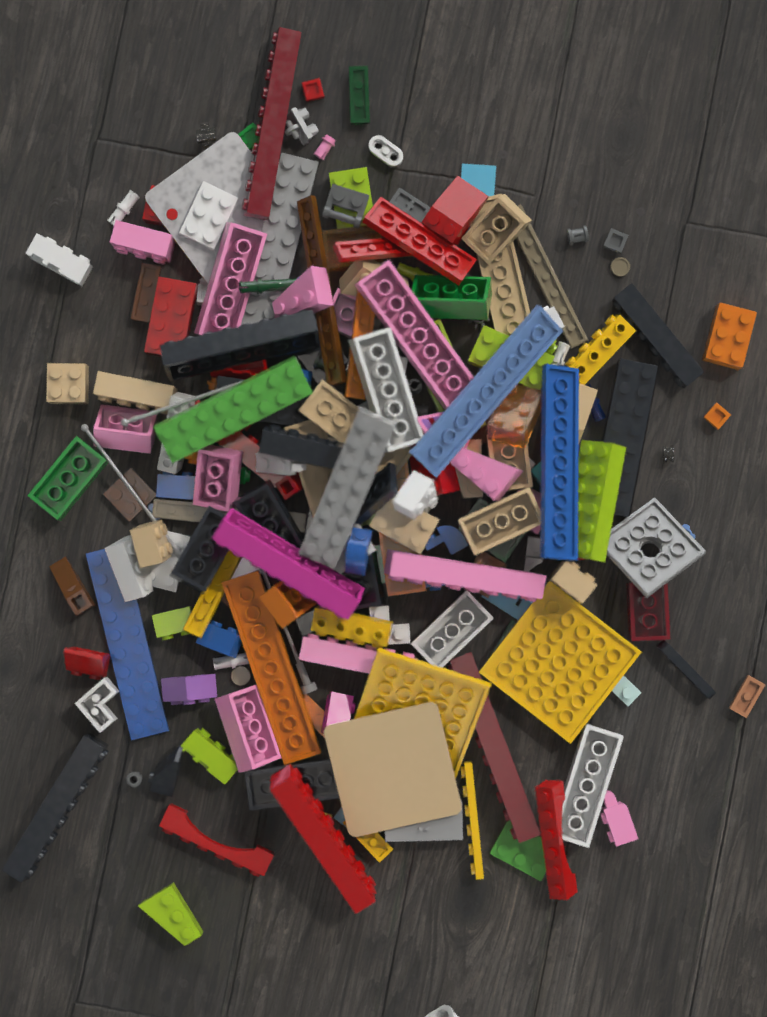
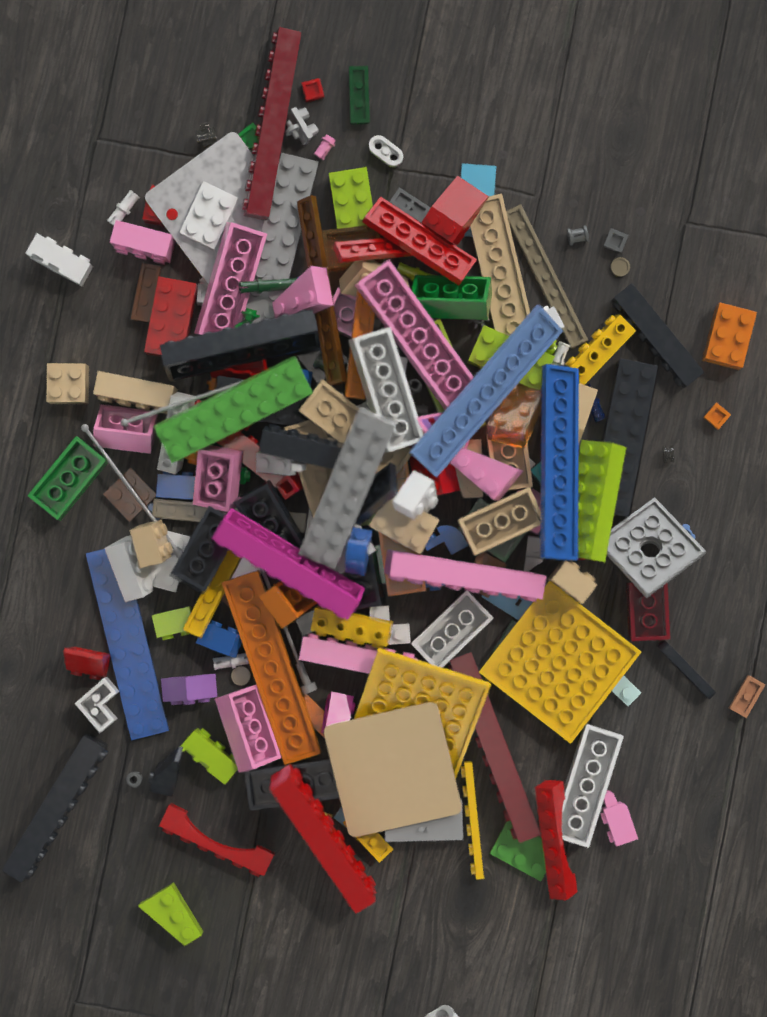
reddish brown slope [49,556,95,616] -> none
dark grey plate [322,184,369,228] -> none
tan slope [461,194,532,265] -> none
none -> green plate [235,308,260,327]

